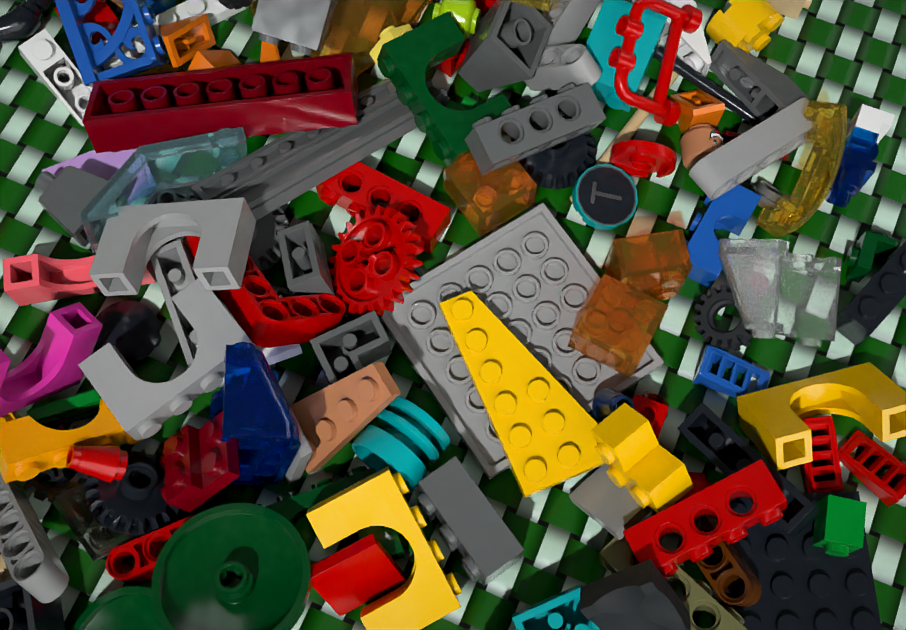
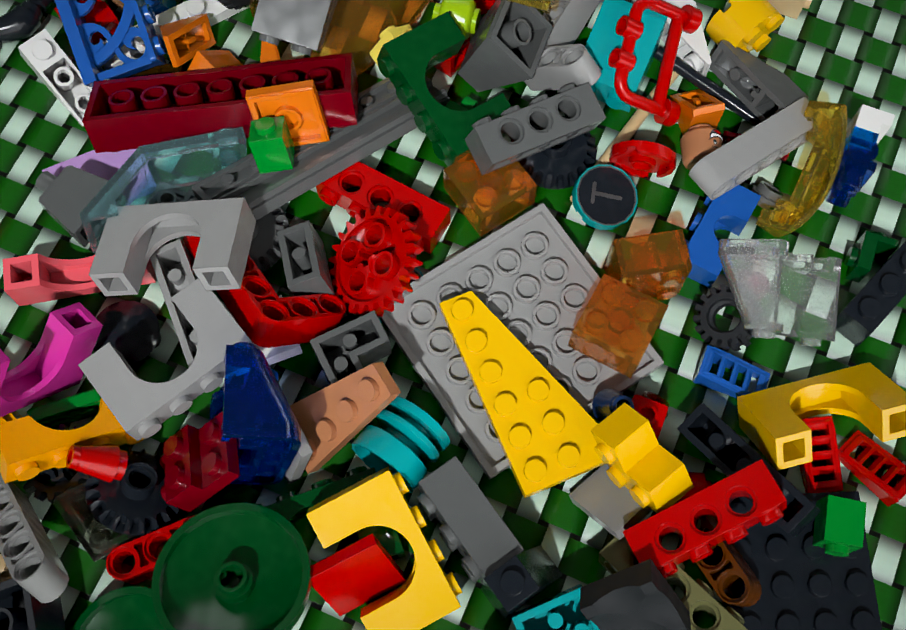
none -> orange tile [245,79,330,146]
none -> green brick [248,116,295,174]
none -> black slope [481,545,563,620]

